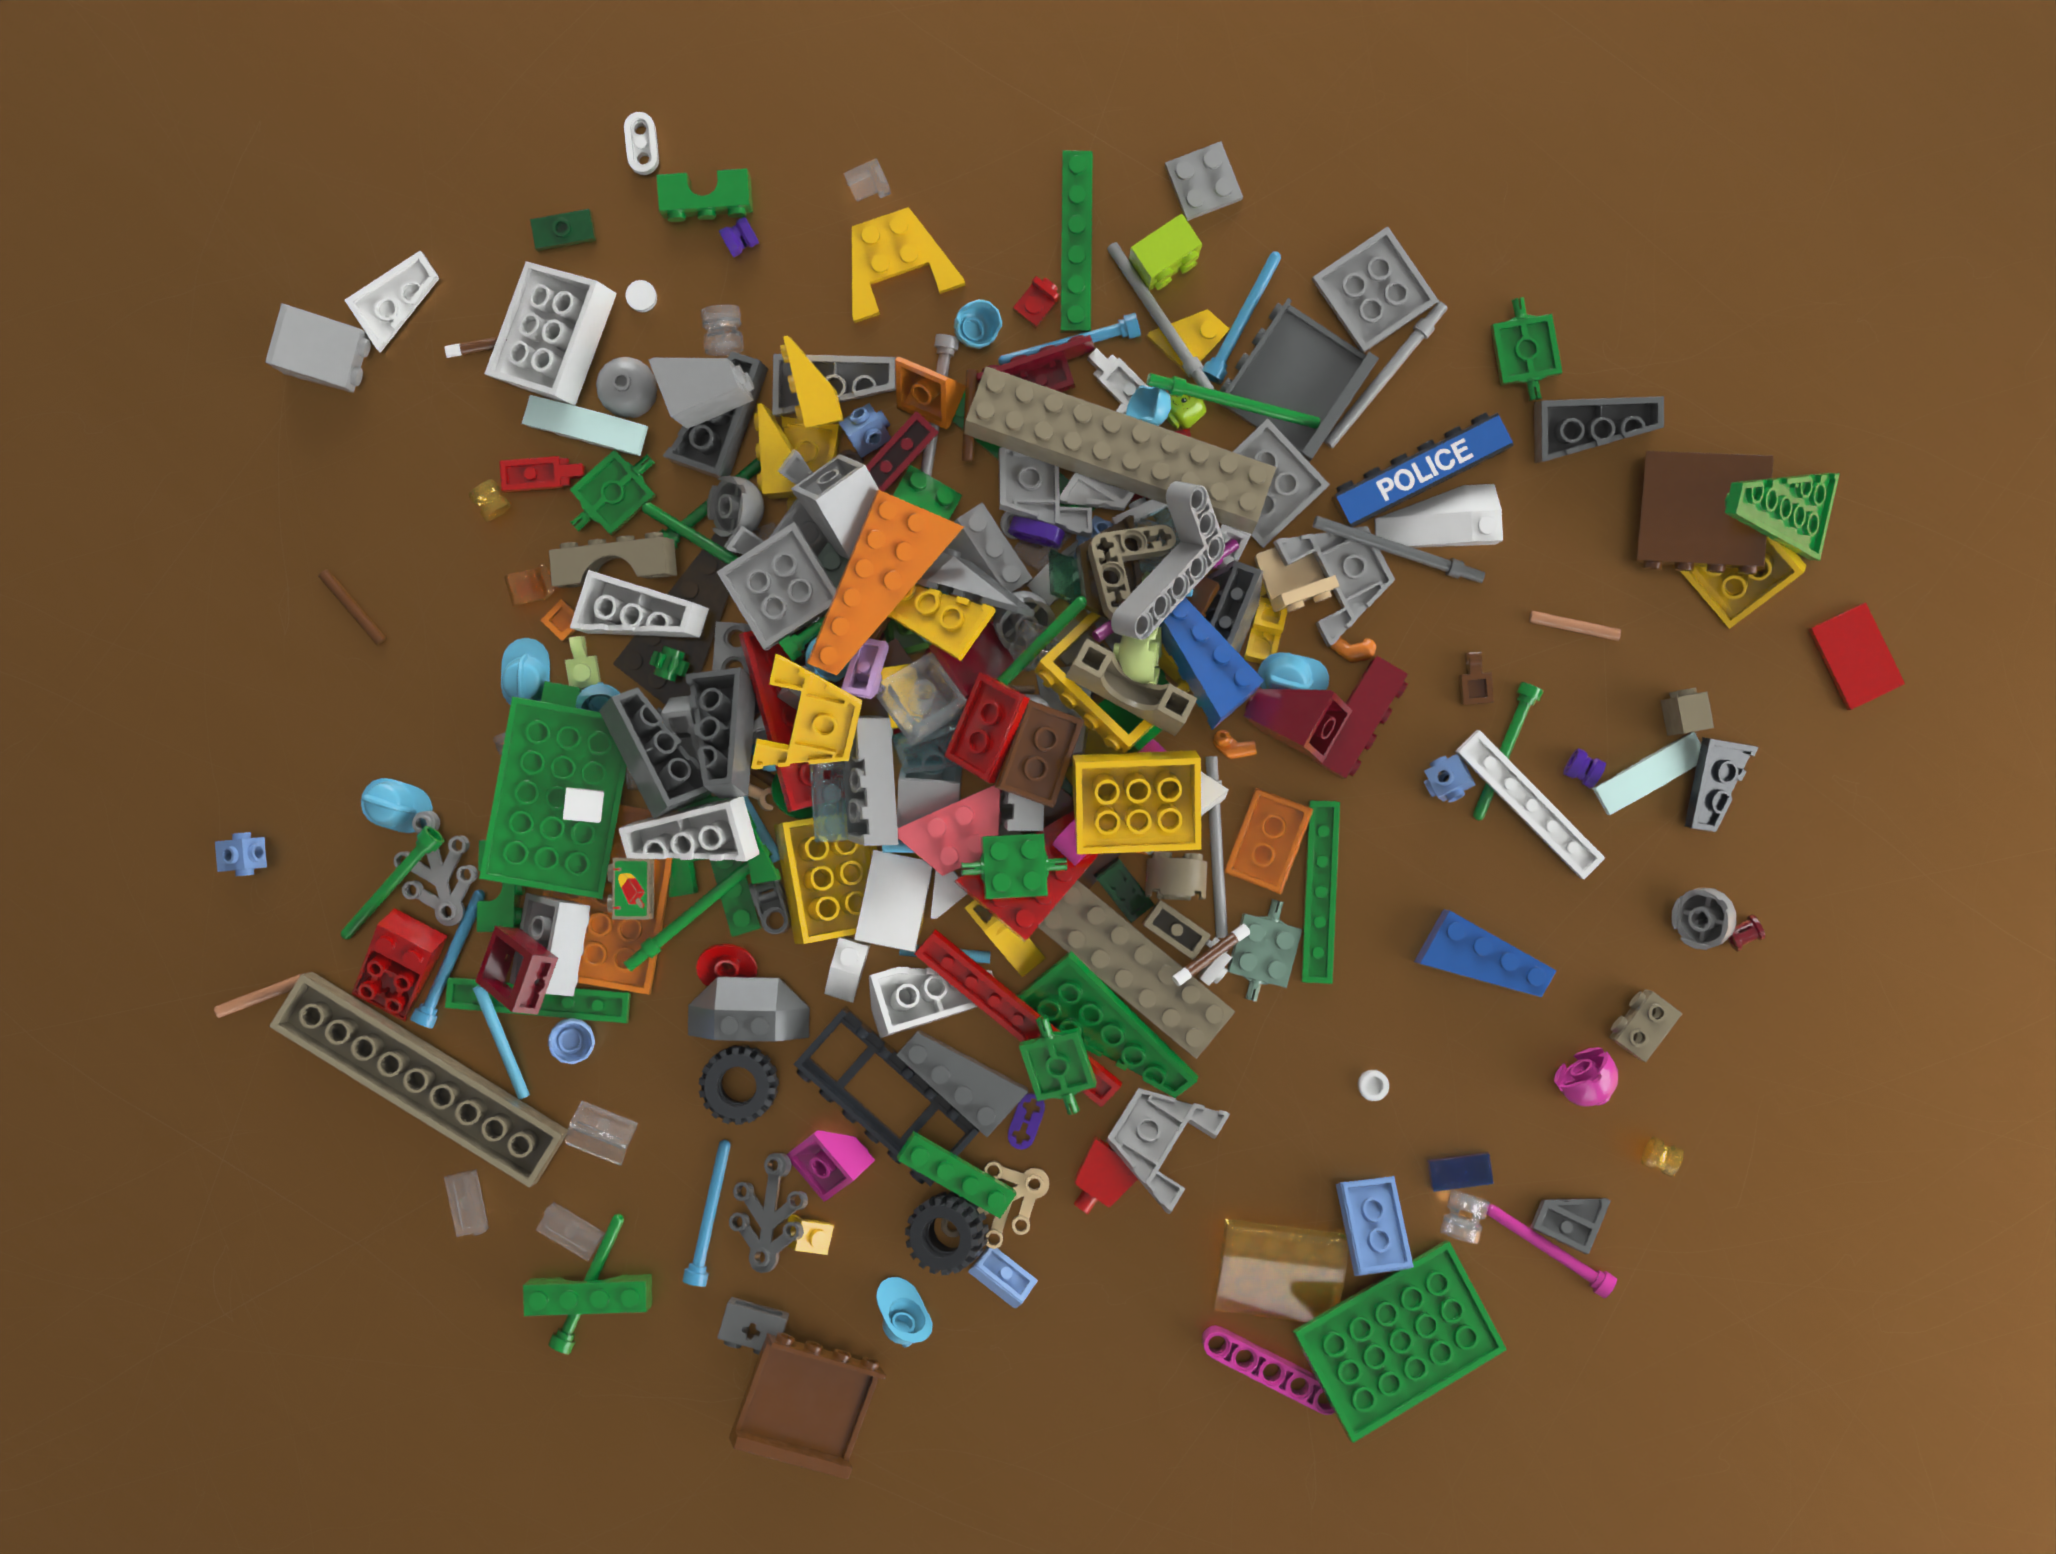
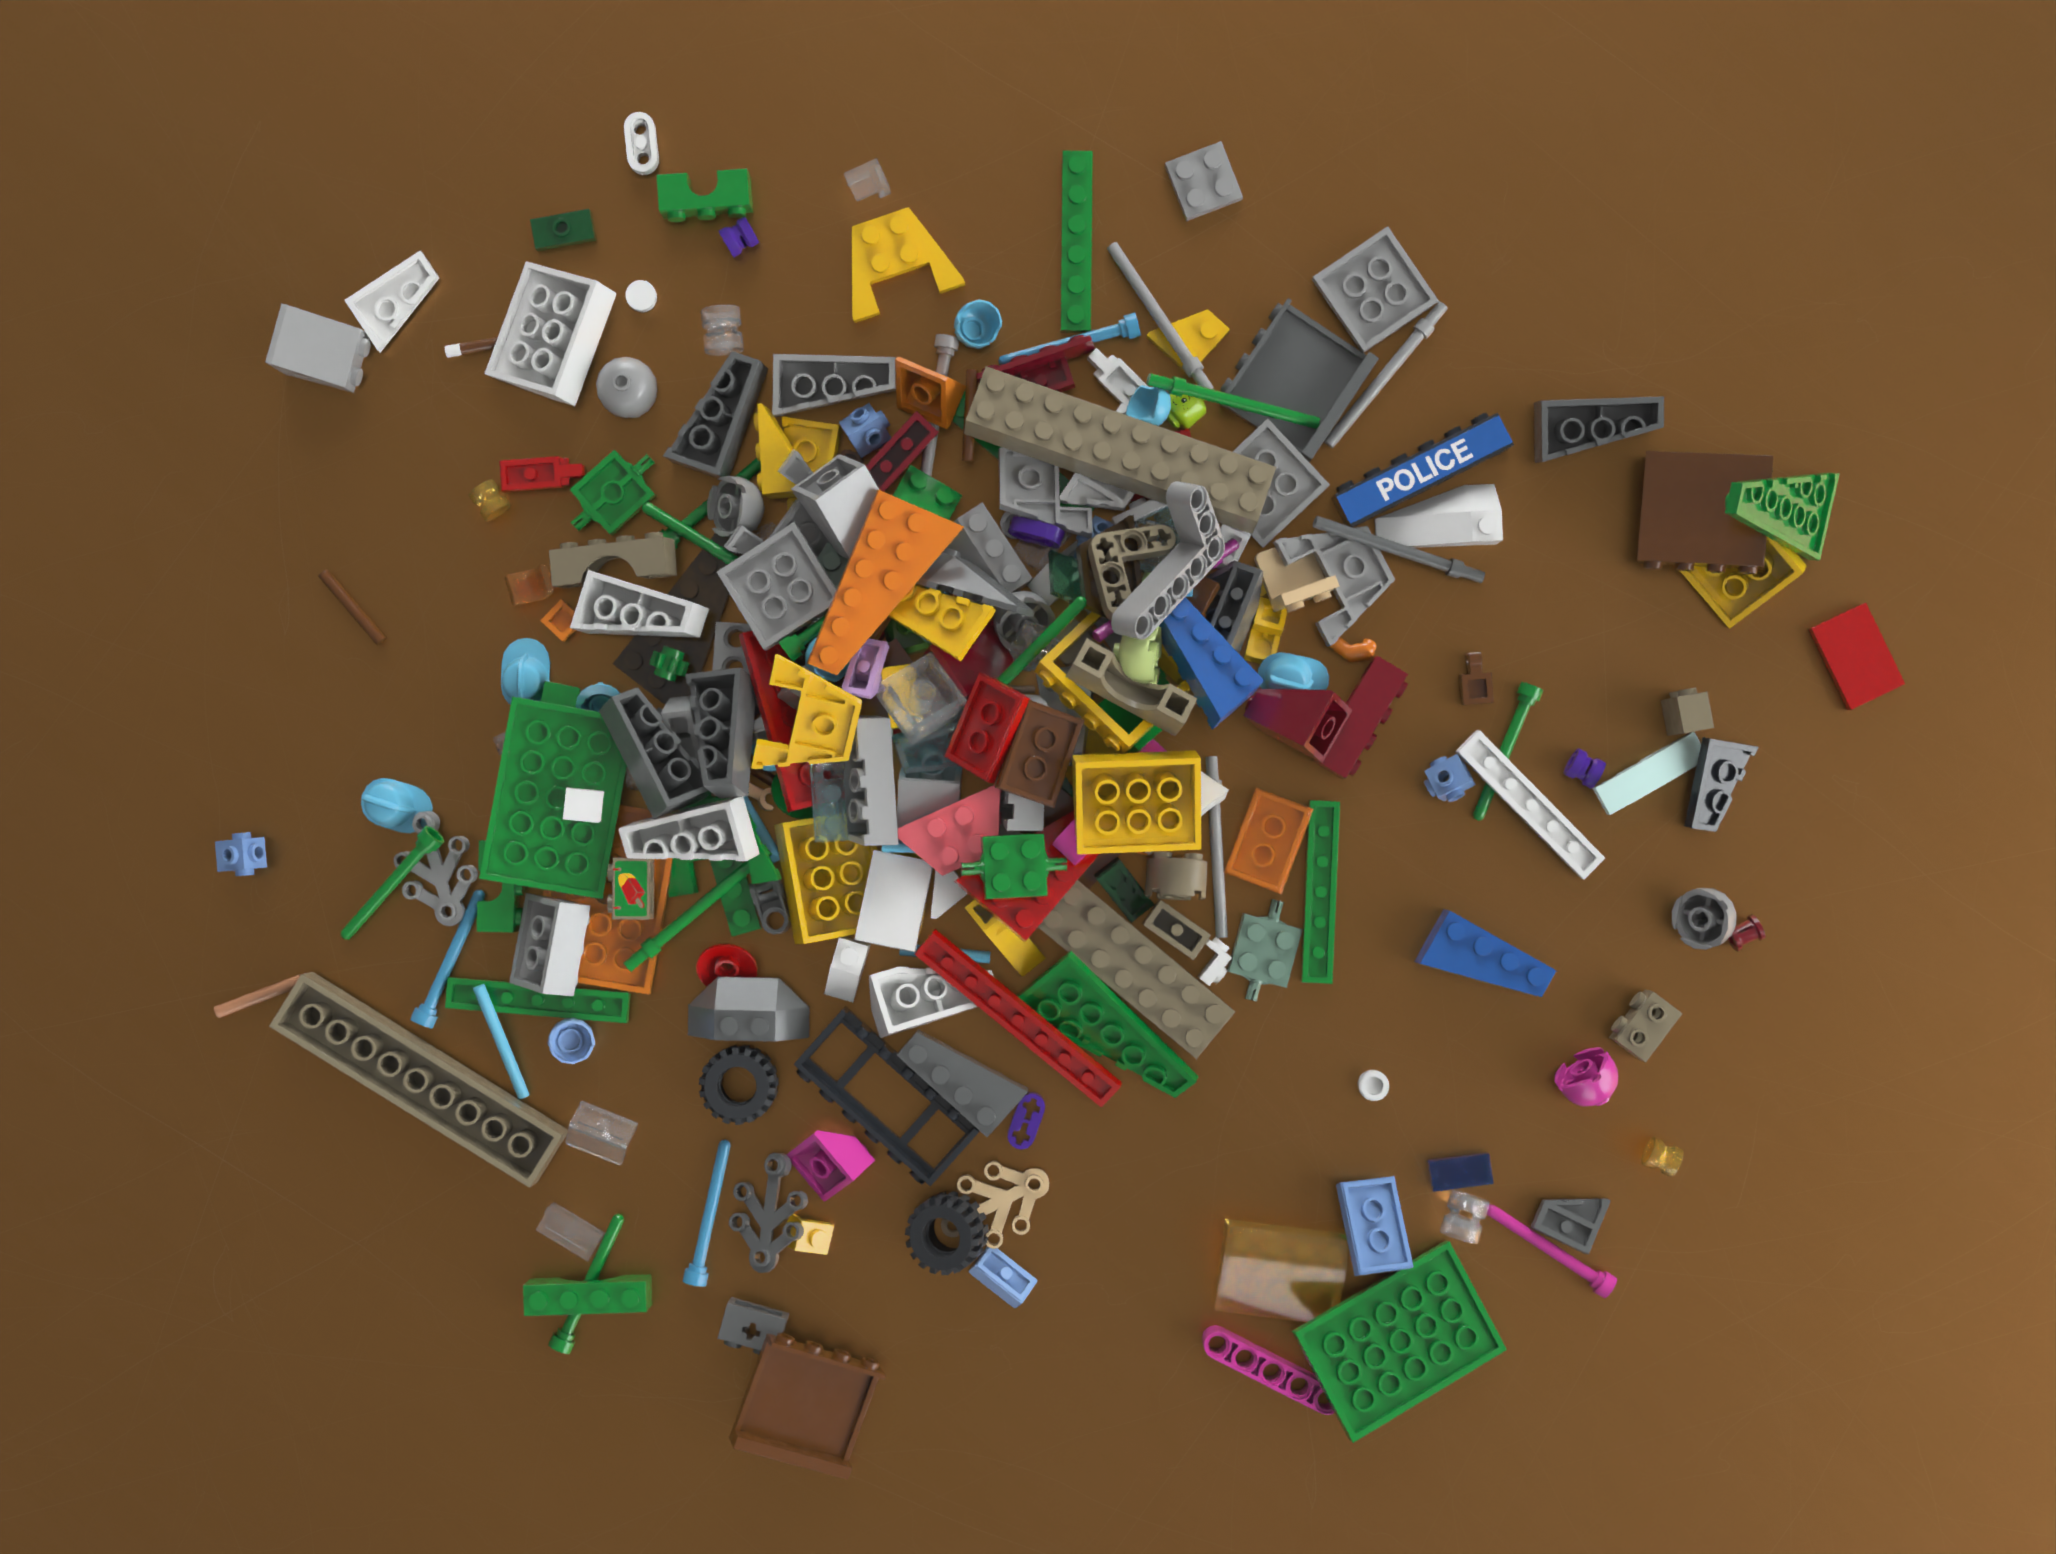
red slope [351,908,448,1022] -> none
clear panel [444,1169,489,1237] -> none
dark red window [475,925,558,1015] -> none
light aqua slope [522,395,648,456] -> none
yellowish green plate [565,636,601,689] -> none
light grey slope [649,357,754,429] -> none
yellow slope [780,336,844,429] -> none
medium azure piece [876,1277,933,1348] -> none
green plate [897,1131,1017,1219] -> none
red bracket [1013,276,1059,328] -> none
green plate [1019,1015,1097,1115] -> none
red torso [1073,1135,1138,1214] -> none
light grey wing [1106,1088,1230,1214] -> none
lime brick [1129,213,1202,291] -> none
reddish brown bar [1172,924,1250,986] -> none
dark azure piece [1203,251,1281,384] -> none
orange arm [1213,730,1257,759] -> none
green plate [1490,297,1563,401] -> none
nougat bar [1529,611,1621,641] -> none

